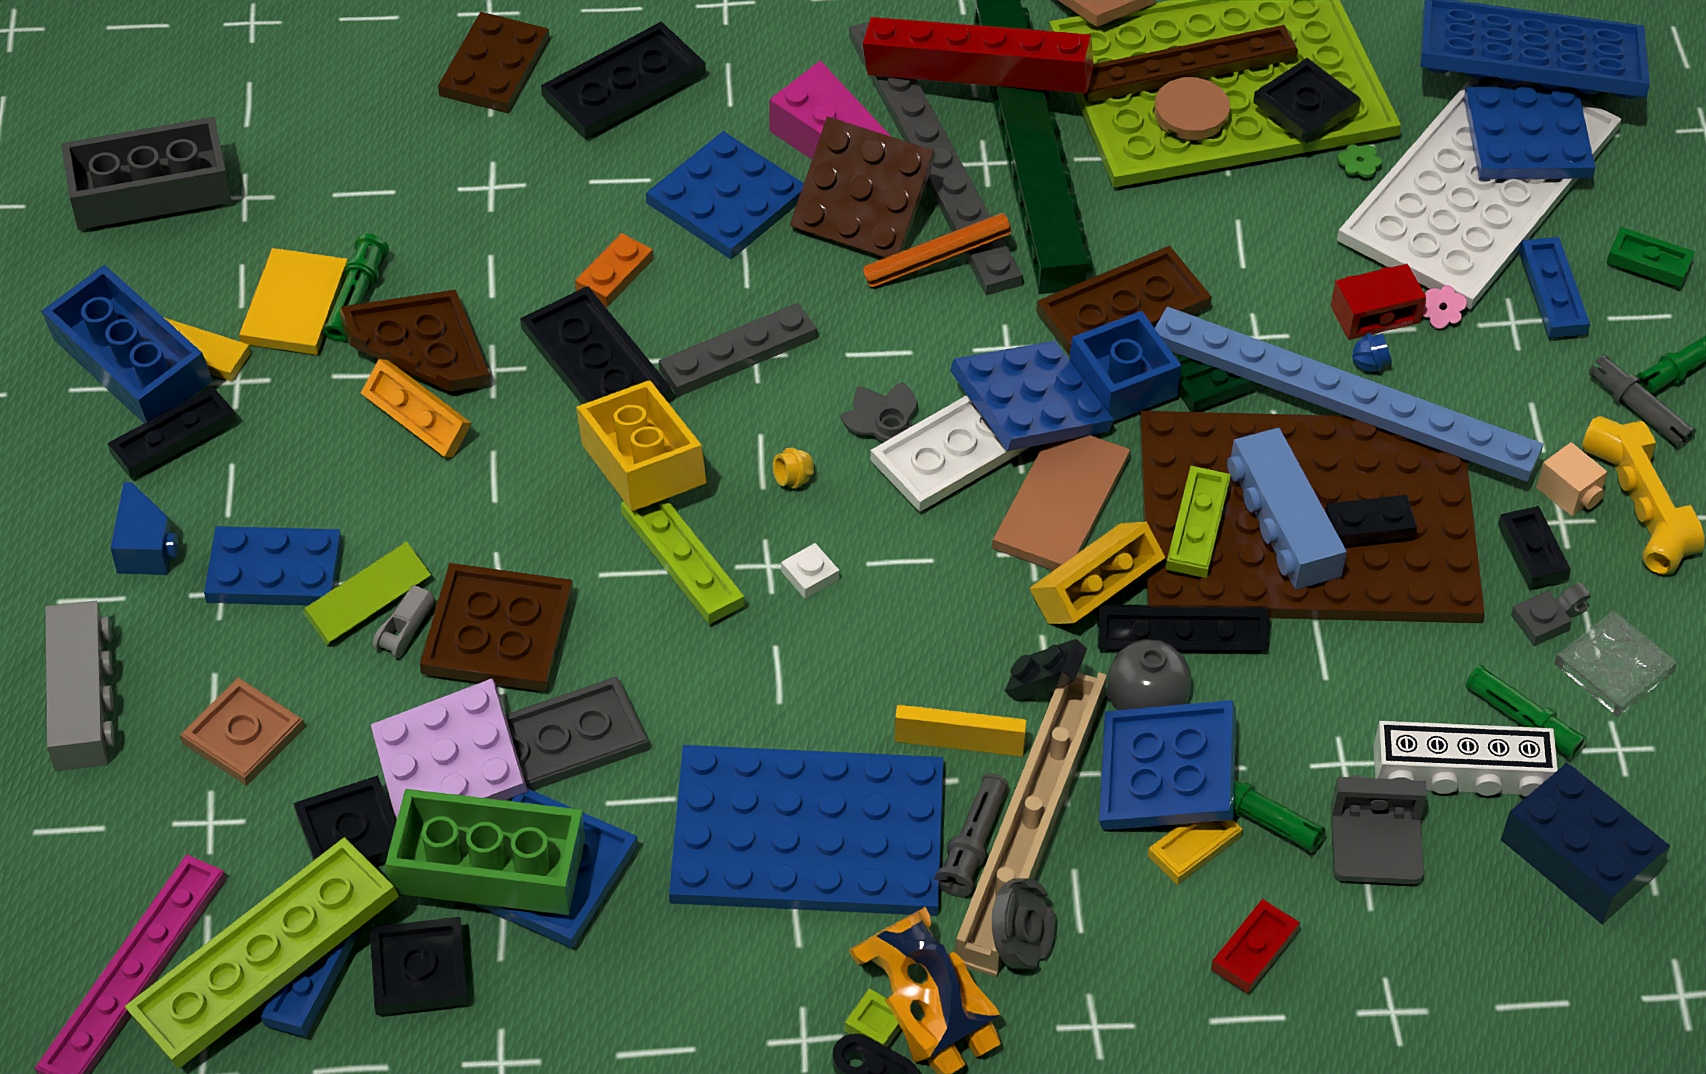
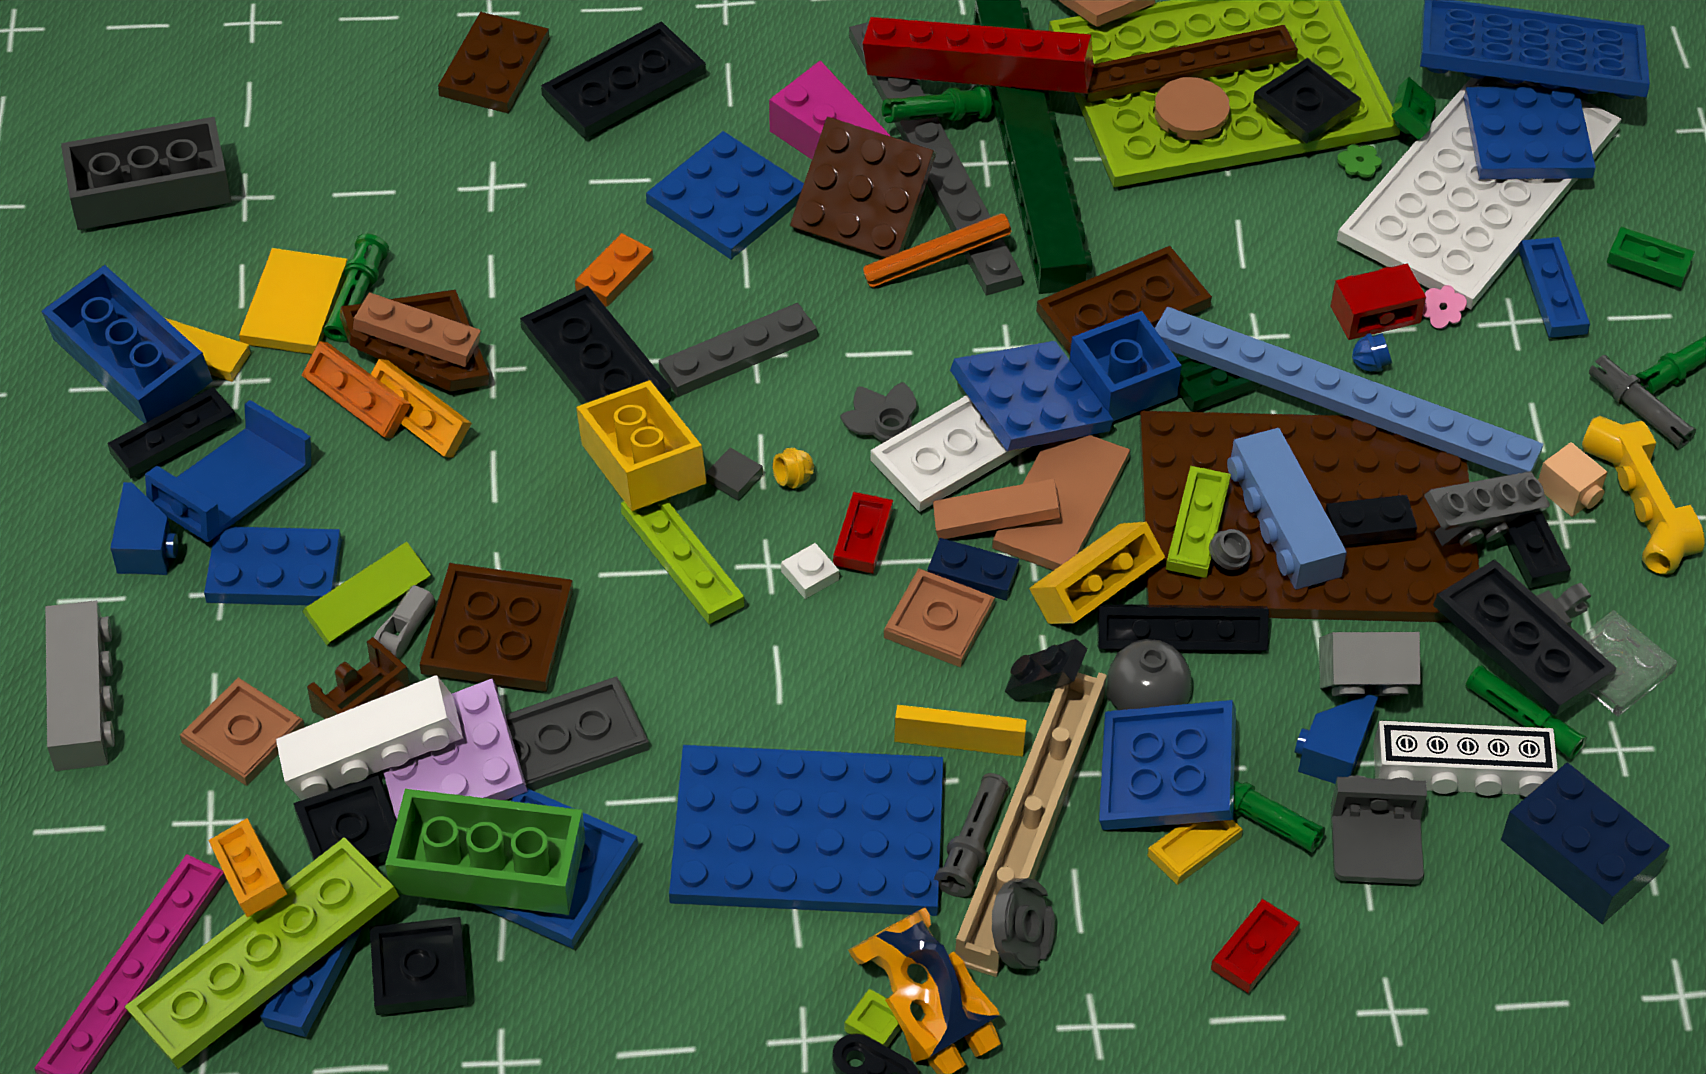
none -> blue panel [145,400,311,542]
none -> light orange plate [208,818,287,917]
none -> white brick [276,675,463,800]
none -> orange tile [302,341,411,439]
none -> reddish brown window [307,637,410,719]
none -> nougat plate [353,292,481,367]
none -> dark grey tile [706,447,763,501]
none -> red plate [833,492,893,573]
none -> green pin [881,85,992,123]
none -> nougat tile [884,568,995,668]
none -> dark blue plate [927,538,1019,601]
none -> nougat tile [933,478,1060,540]
none -> dark grey plate [1209,529,1251,570]
none -> blue slope [1294,695,1378,784]
none -> light grey brick [1319,632,1421,697]
none -> green plate [1391,77,1436,140]
none -> dark grey bracket [1424,471,1550,547]
none -> black plate [1433,559,1617,716]

